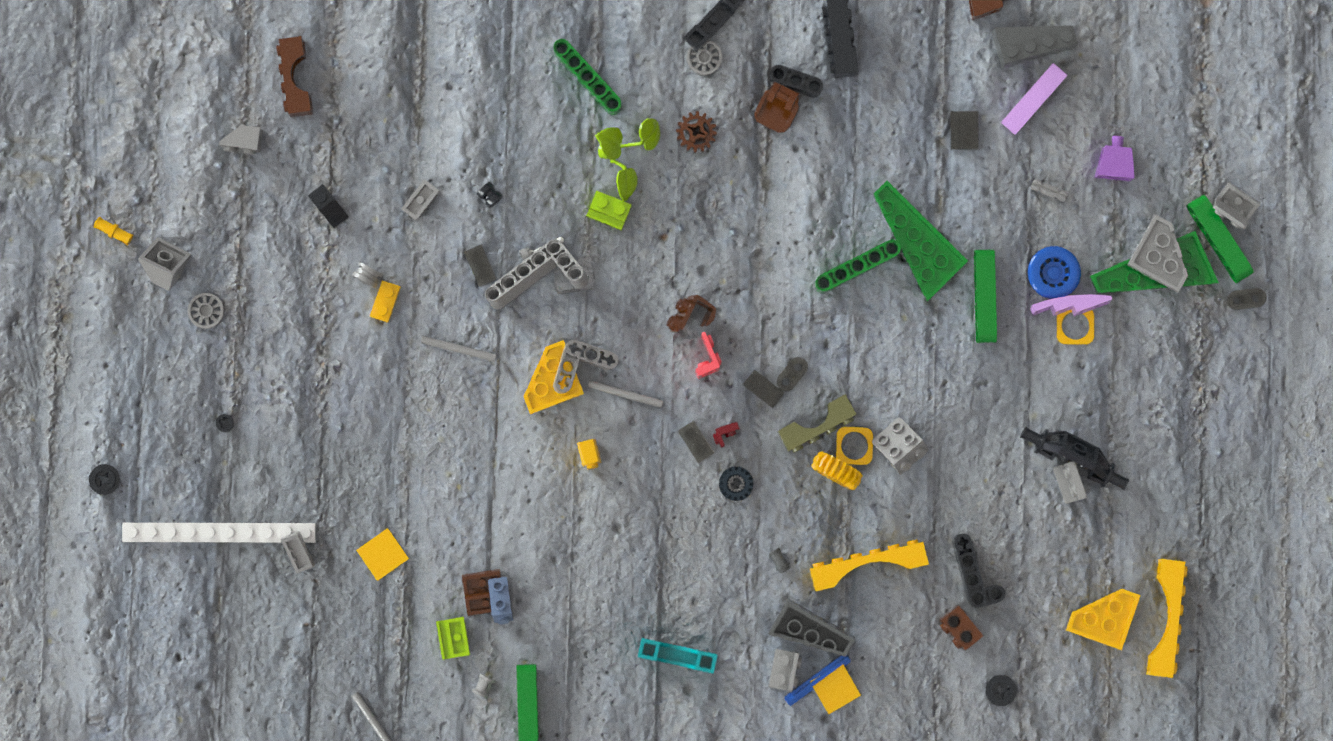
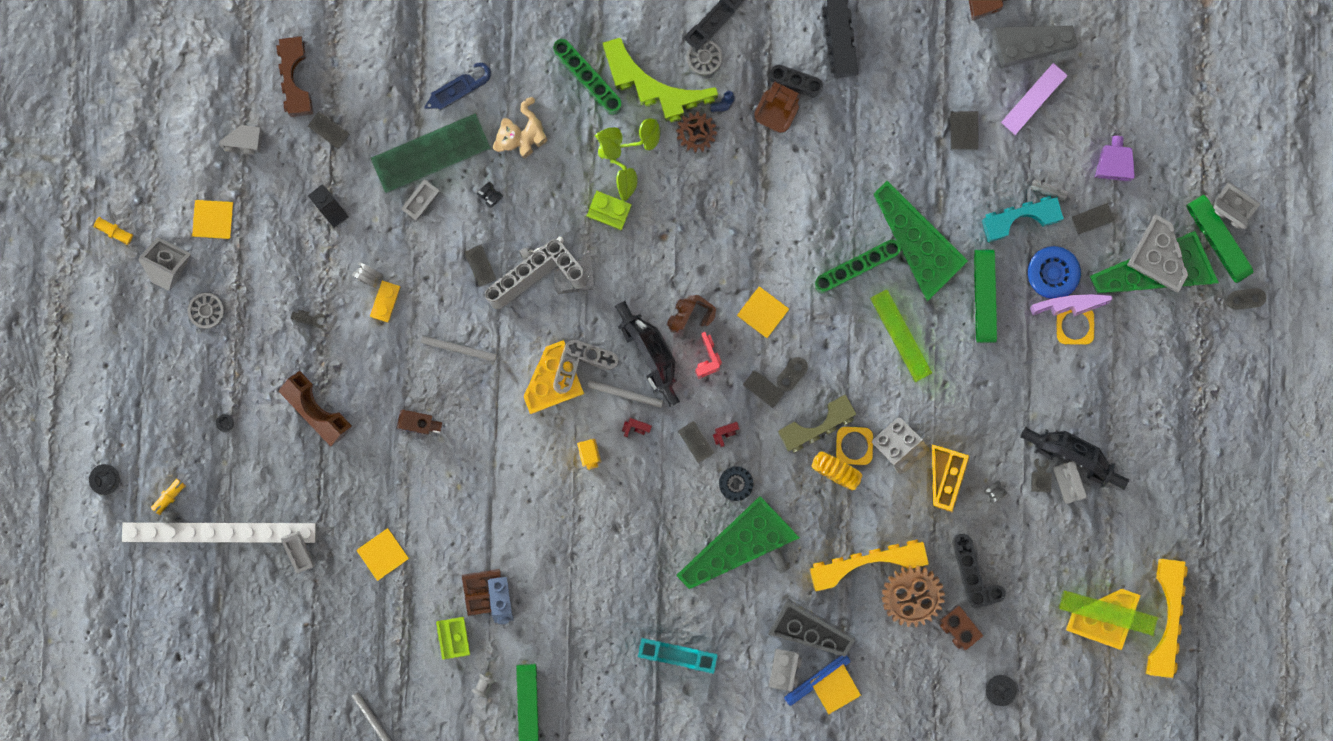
none -> yellow pin [151,478,186,515]
none -> dark grey bush [162,513,180,523]
none -> yellow piece [192,200,233,239]
none -> reddish brown arch [279,371,352,447]
none -> clear smoke plate [291,310,327,329]
none -> clear smoke plate [308,111,350,150]
none -> clear green plate [370,113,491,194]
none -> reddish brown torso [396,409,442,435]
none -> dark blue plate [424,63,491,111]
none -> tan animal [493,97,547,159]
none -> lime arch [603,37,718,123]
none -> black plate [615,301,680,407]
none -> dark red bracket [622,418,652,438]
none -> green wing [676,496,800,589]
none -> dark blue arm [710,91,735,113]
none -> yellow piece [737,286,789,338]
none -> clear neon green plate [870,289,932,382]
none -> medium nougat gear [881,565,945,627]
none -> yellow wedge [932,445,970,513]
none -> teal arch [982,196,1064,243]
none -> dark grey wheel [983,481,1008,504]
none -> clear smoke plate [1031,459,1052,493]
none -> clear neon green plate [1058,590,1158,636]
none -> clear smoke plate [1071,203,1115,235]

